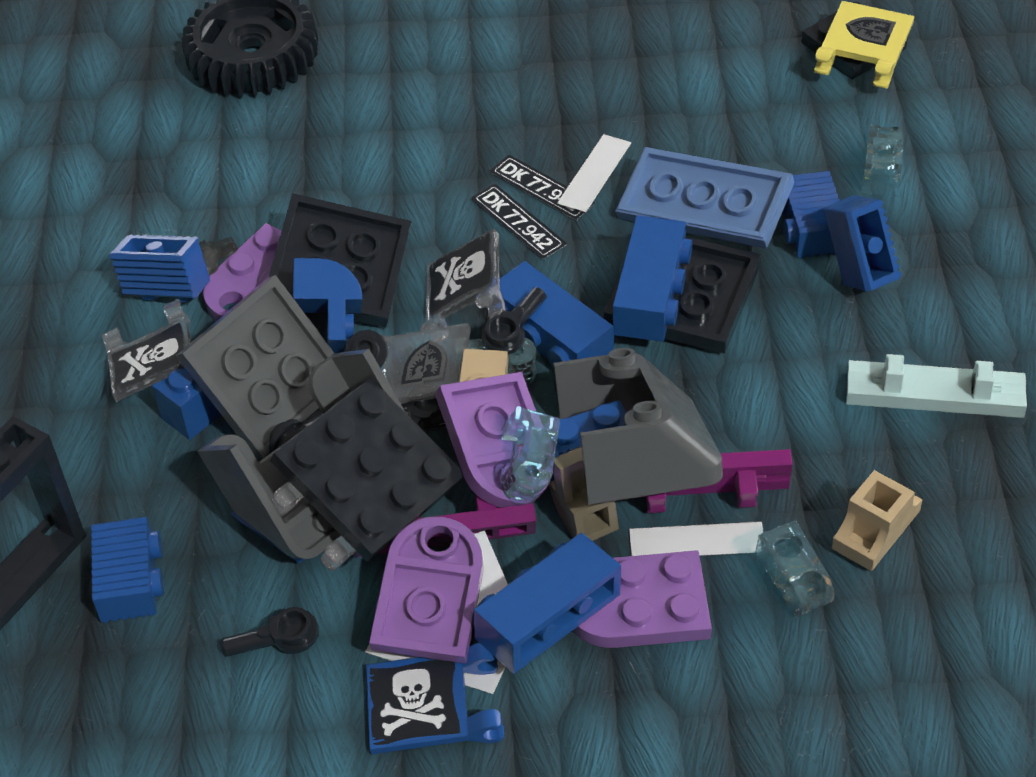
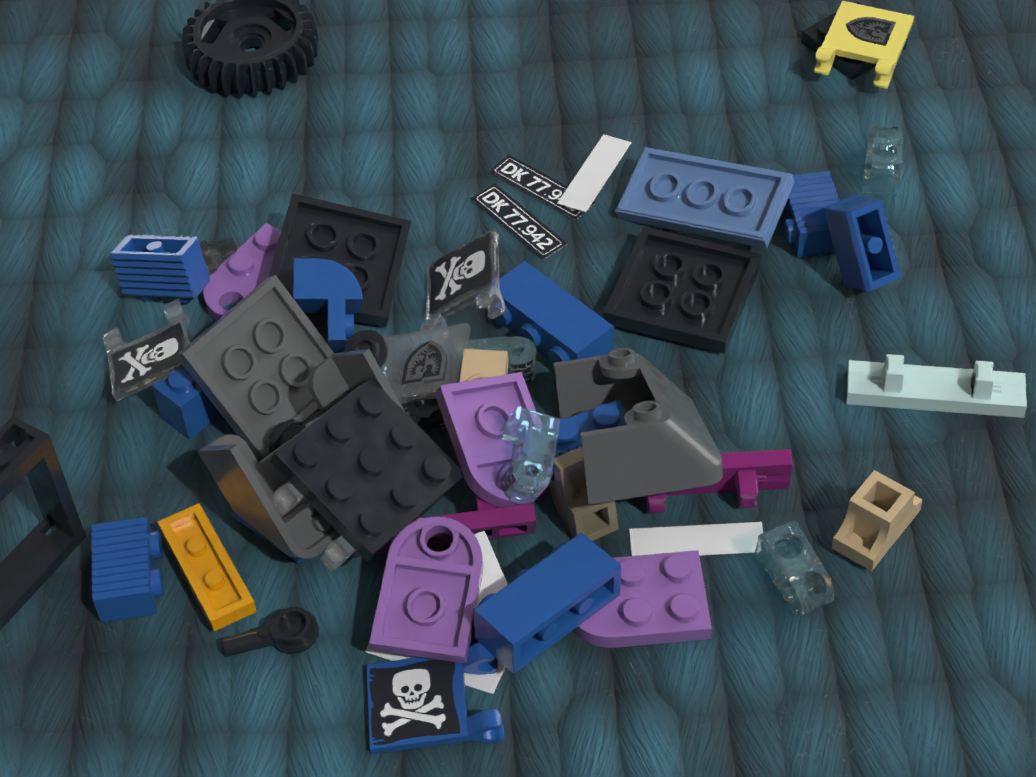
black plate [482,287,547,354] -> none
blue brick [613,215,692,342] -> none
none -> light orange plate [158,503,257,632]

